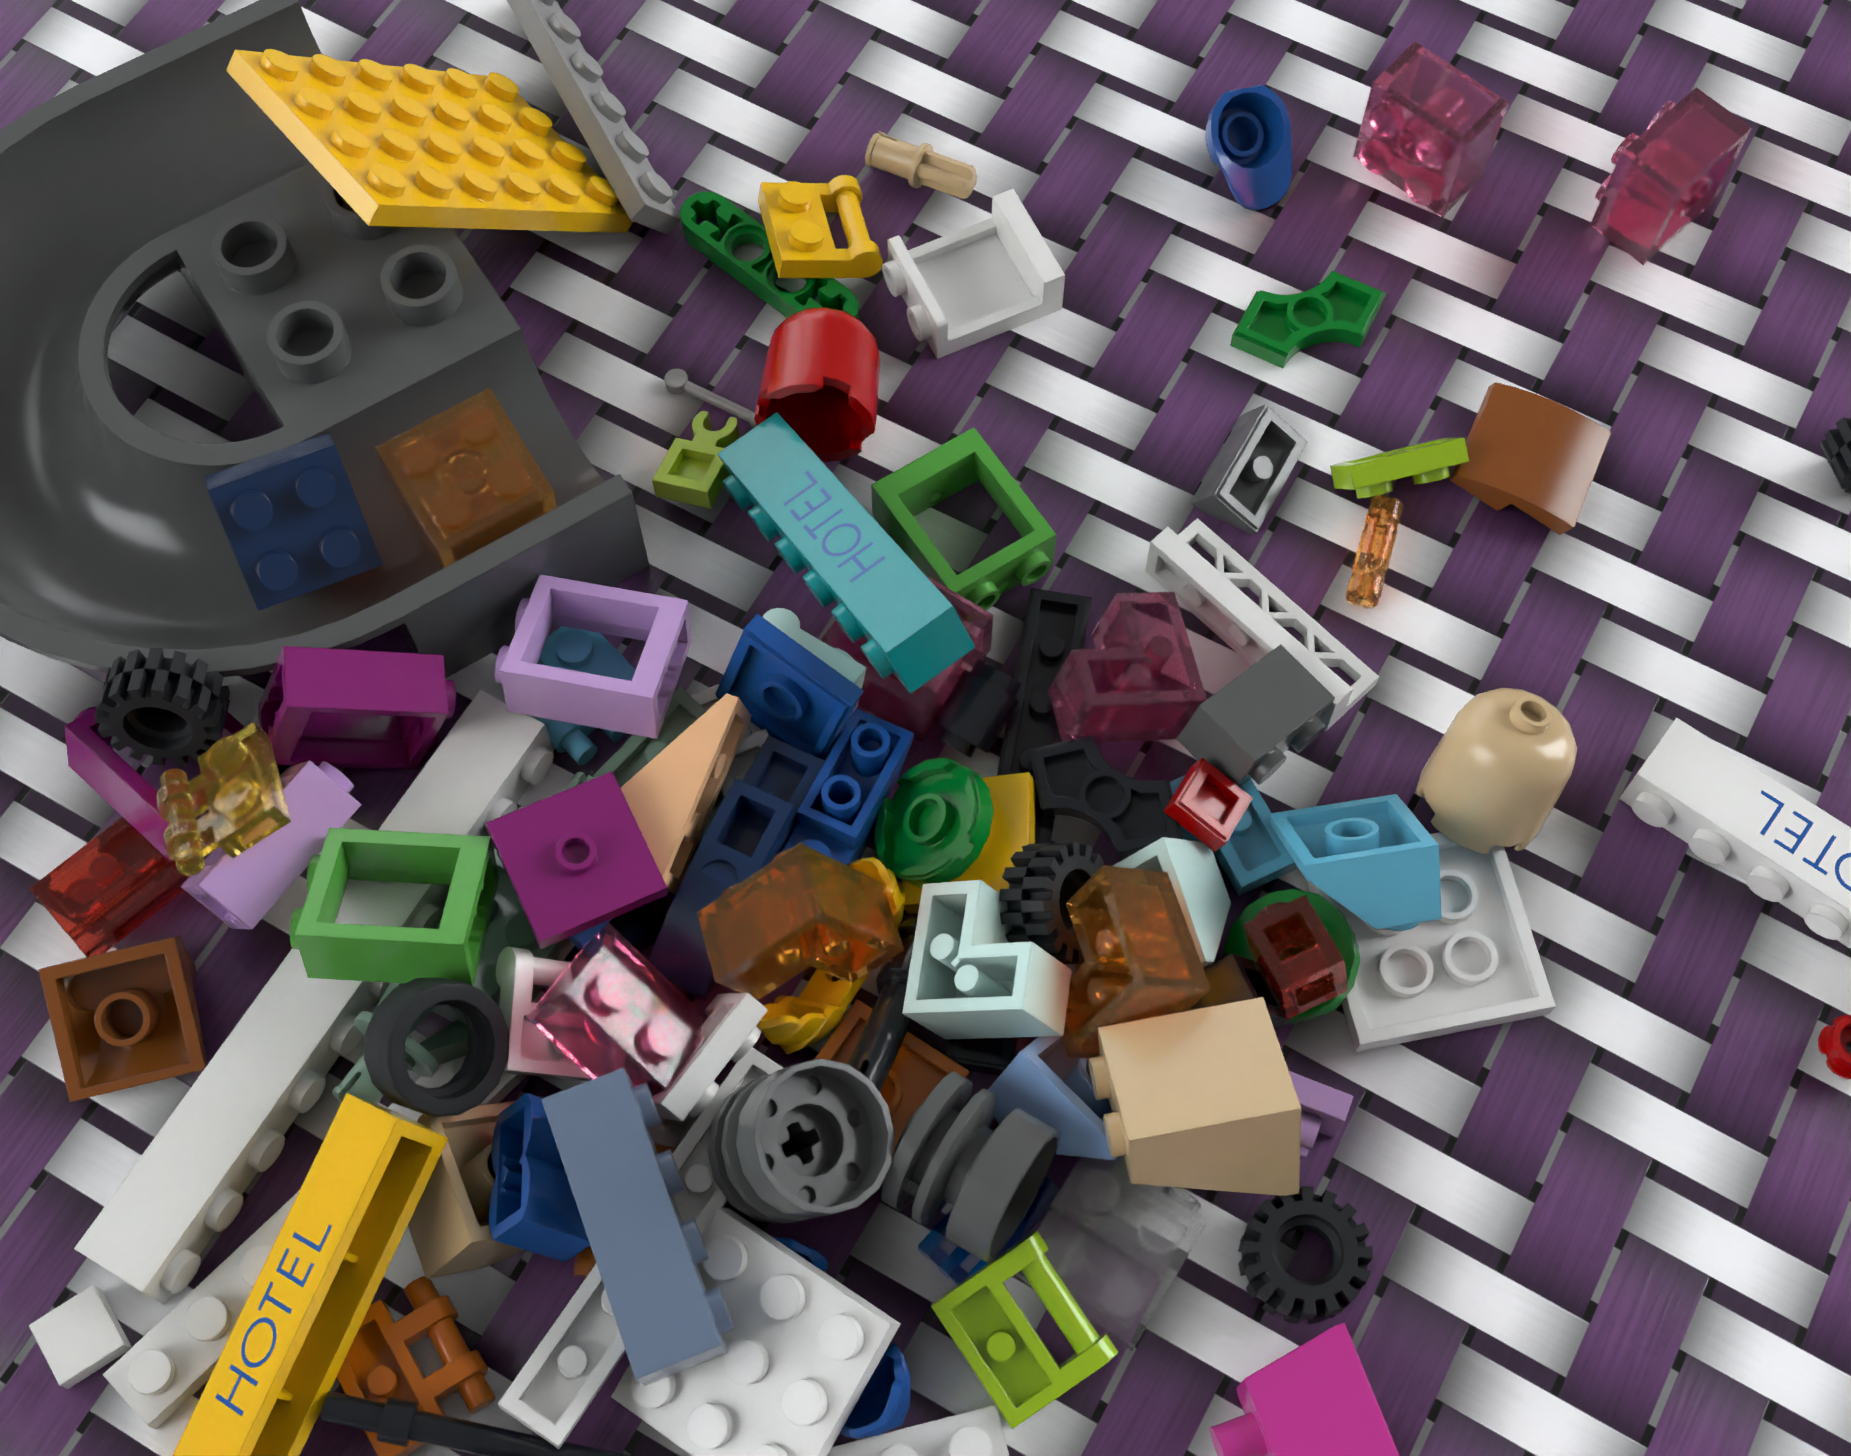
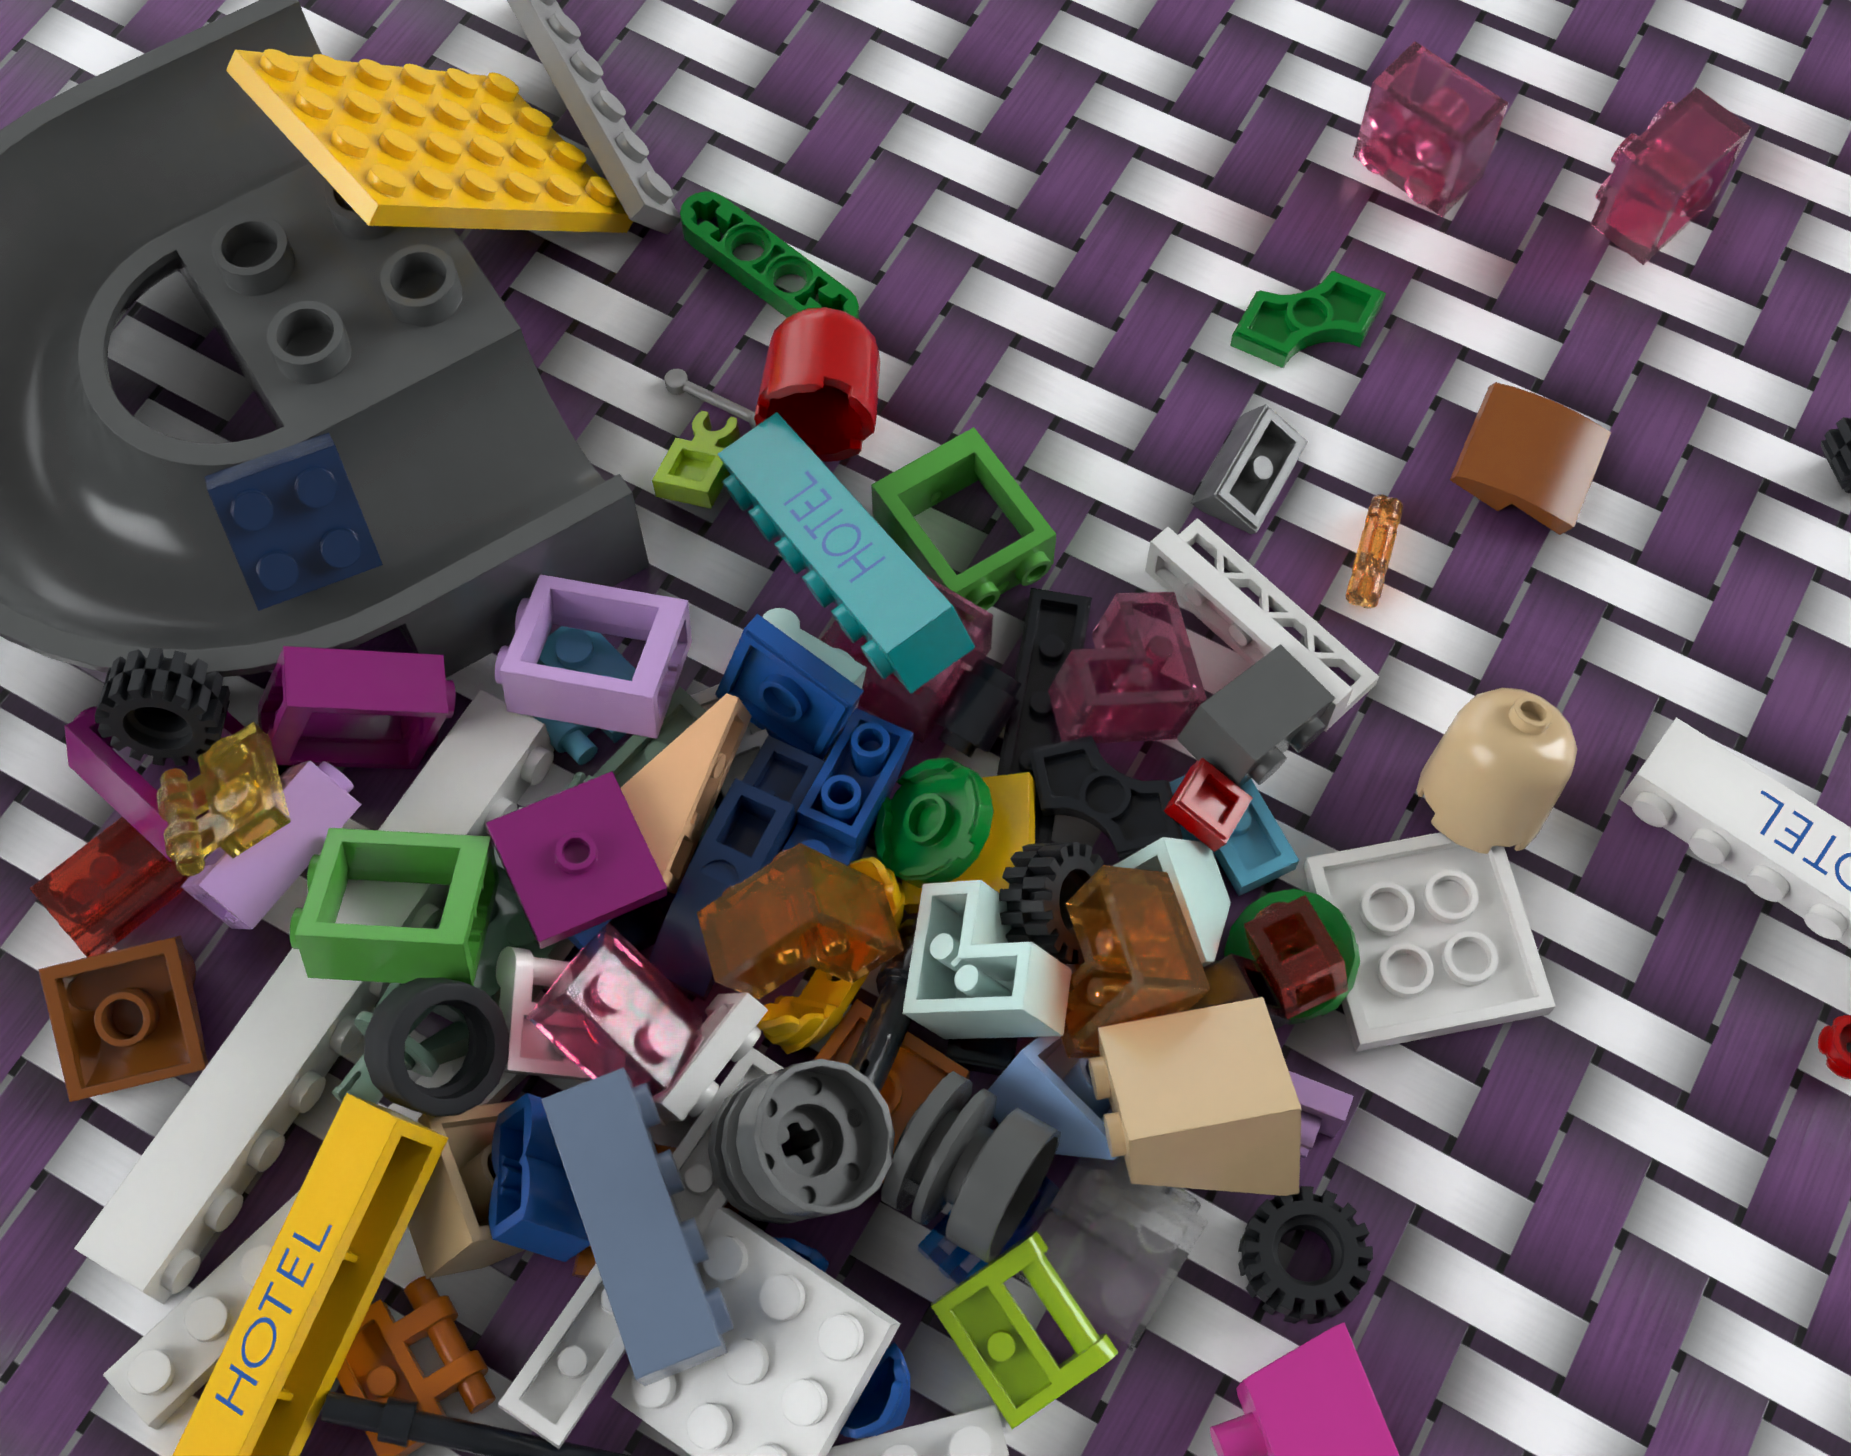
white tile [29,1285,132,1389] -> none
clear orange brick [375,388,557,569] -> none
yellow plate [758,175,883,278] -> none
tan axle [865,131,978,199] -> none
white panel [882,189,1065,359] -> none
blue piece [1205,84,1292,211] -> none
medium azure slope [1269,794,1442,931] -> none
lime plate [1330,438,1469,498] -> none

